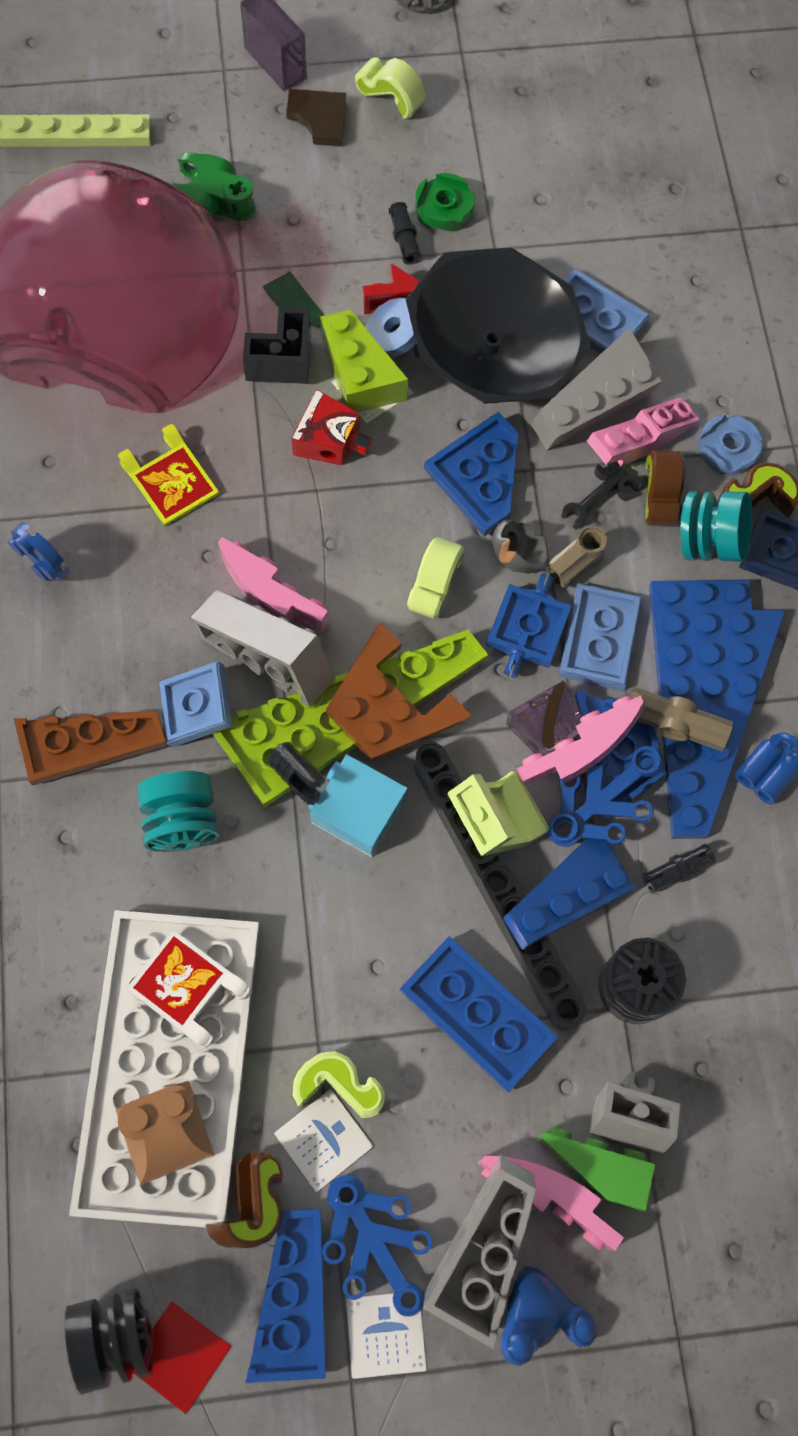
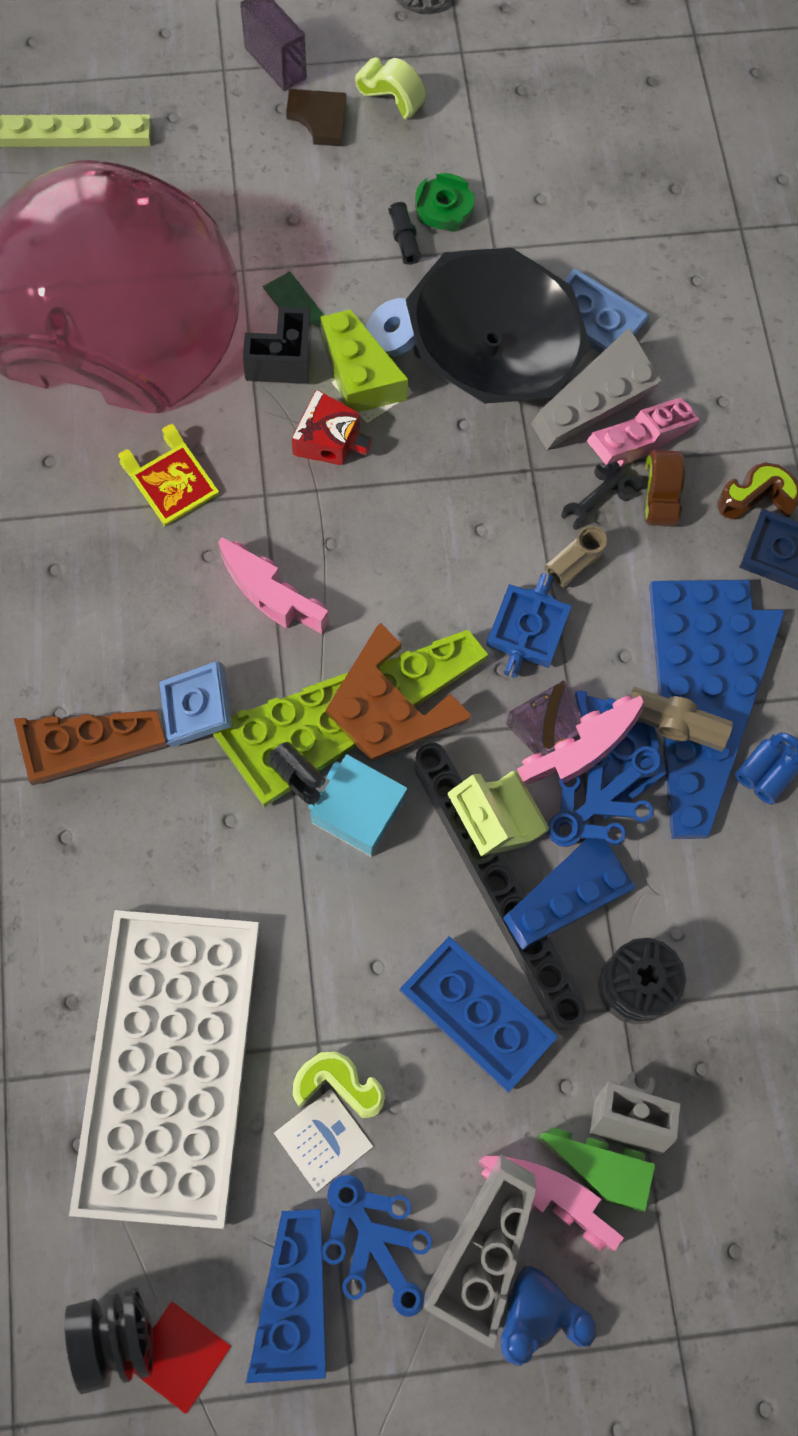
blue plate [8,522,69,581] -> none
medium nougat slope [115,1081,215,1185] -> none
flag [126,930,250,1049] -> none
teal wheel [136,771,219,852] -> none
green piece [161,152,256,223] -> none
light grey wedge [191,590,335,708] -> none
reddish brown animal [205,1152,283,1248] -> none
white sticker [346,1292,427,1379] -> none
red slope [363,264,419,315] -> none
yellowish green animal [407,537,465,619] -> none
blue plate [424,411,519,536] -> none
dark grey hair [493,520,548,574] -> none
medium blue tile [558,583,642,691] -> none
black pin [643,844,716,894] -> none
teal wheel [680,491,752,562] -> none
medium blue tile [698,415,763,475] -> none

